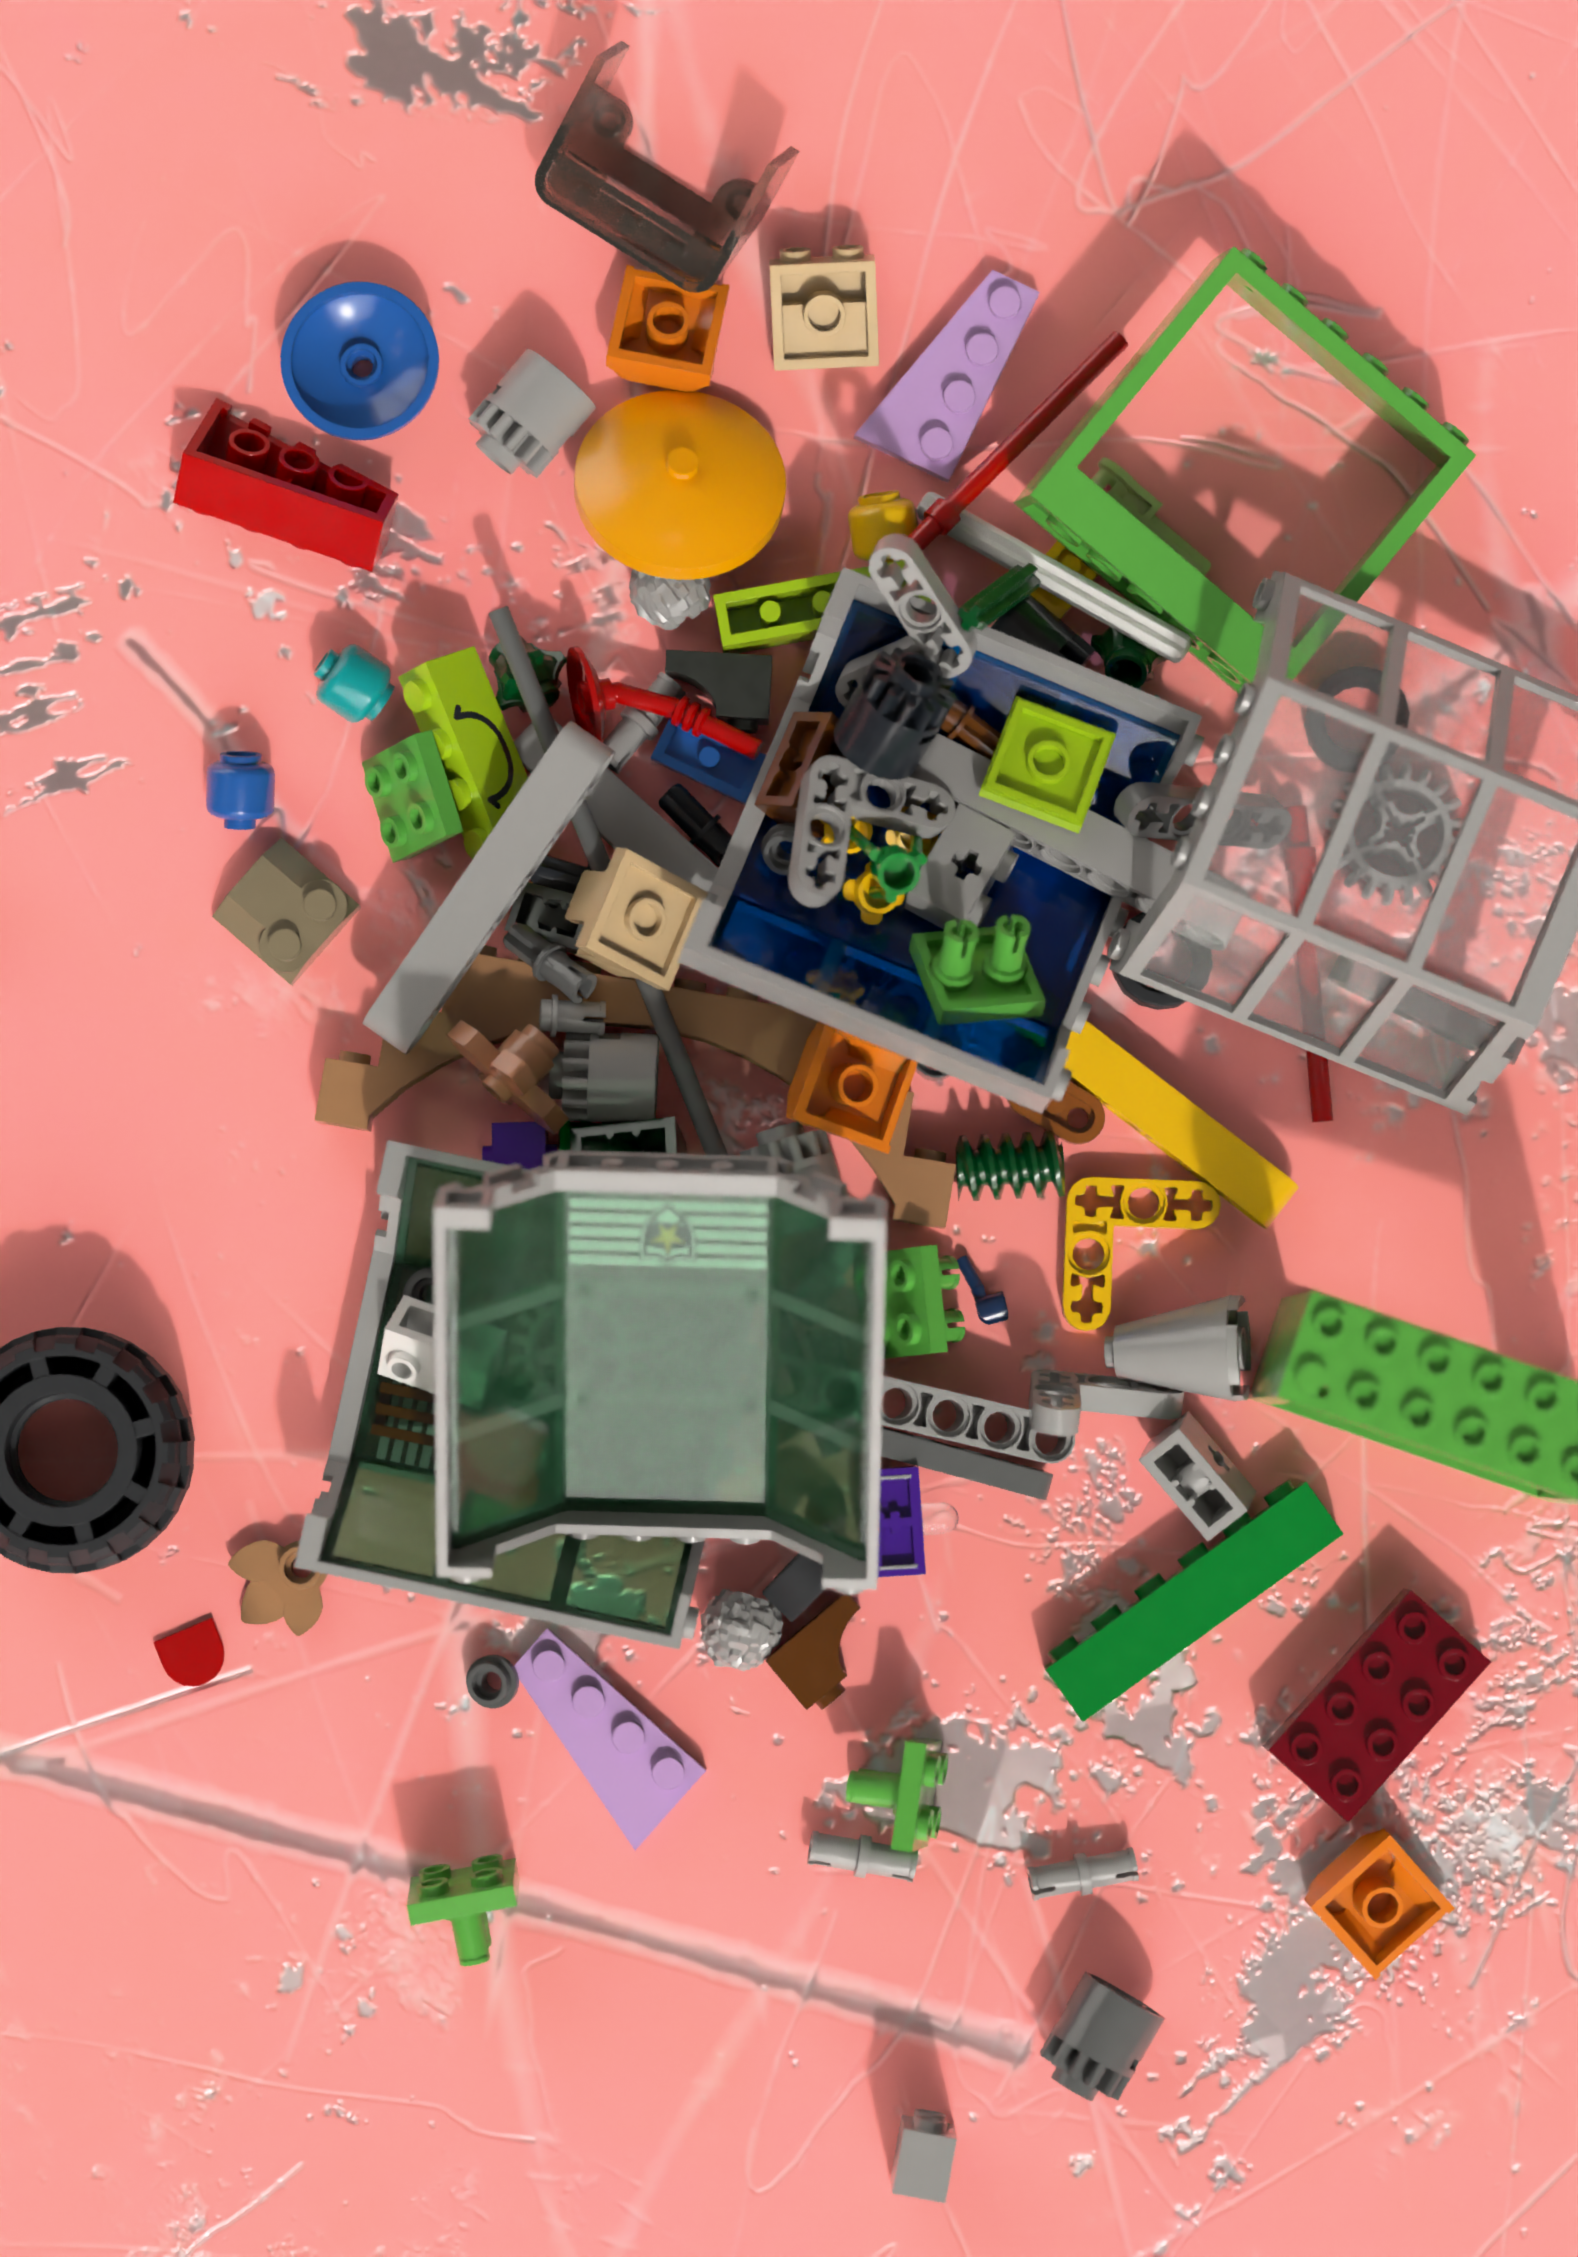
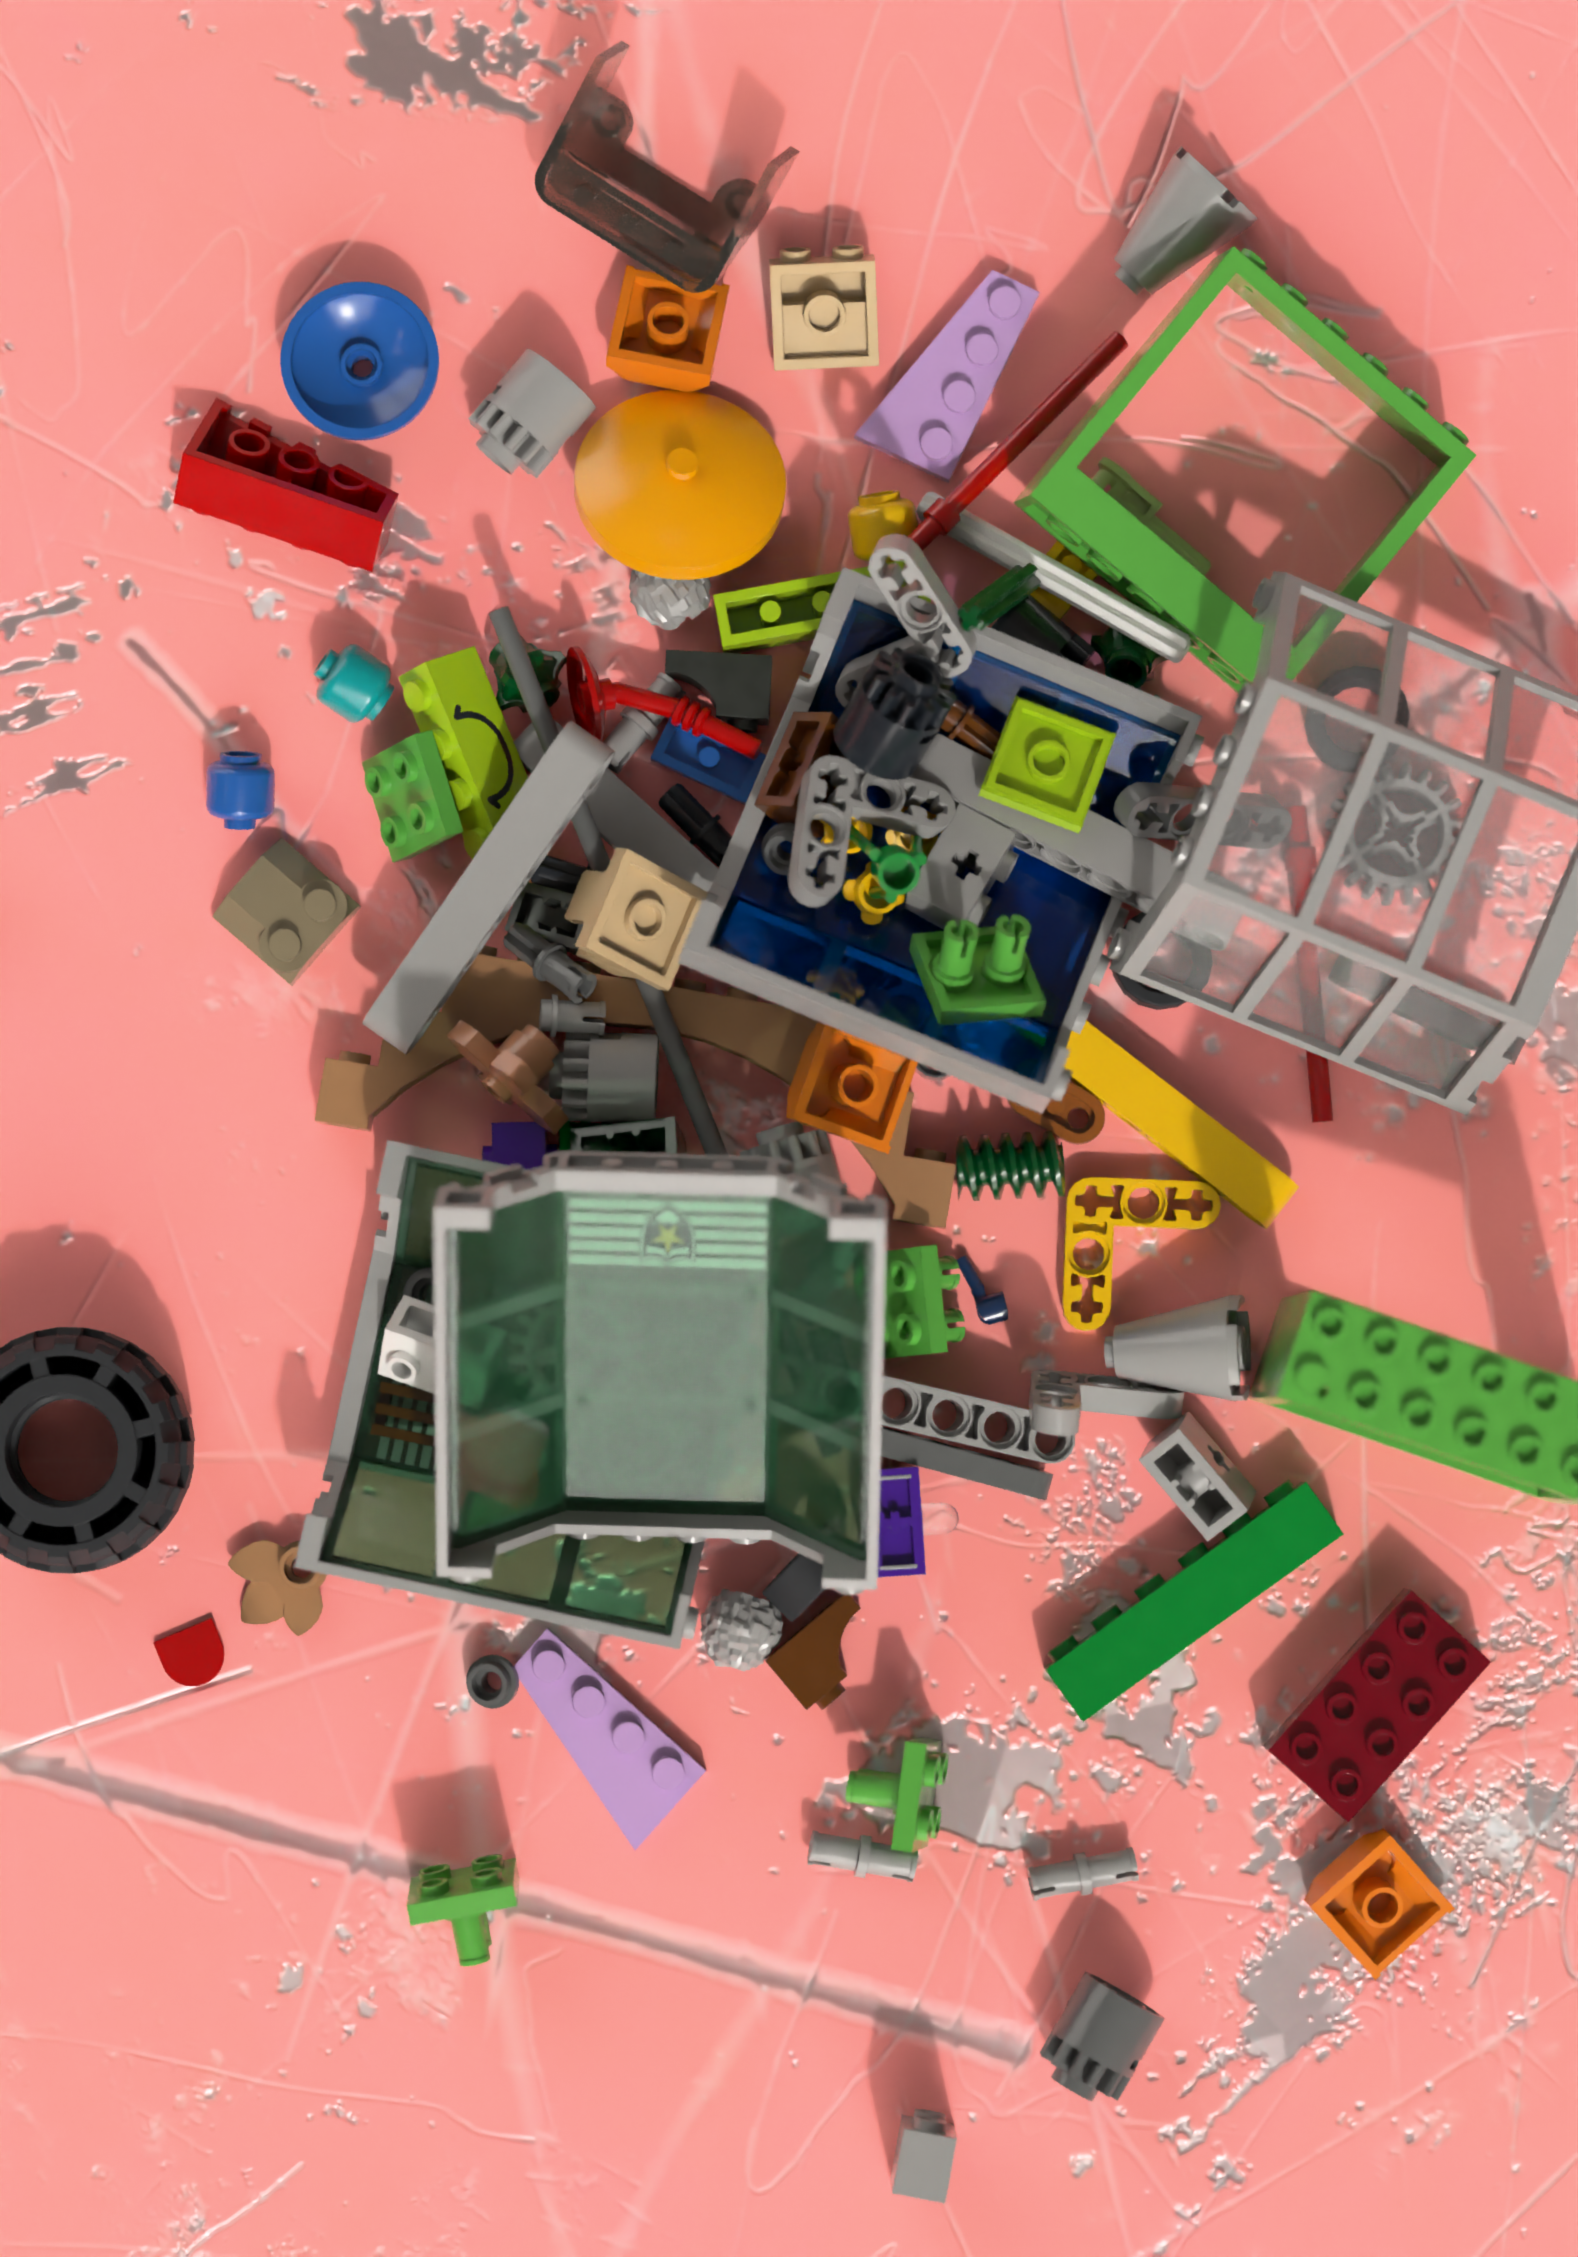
none -> light grey cone [1114,146,1258,295]

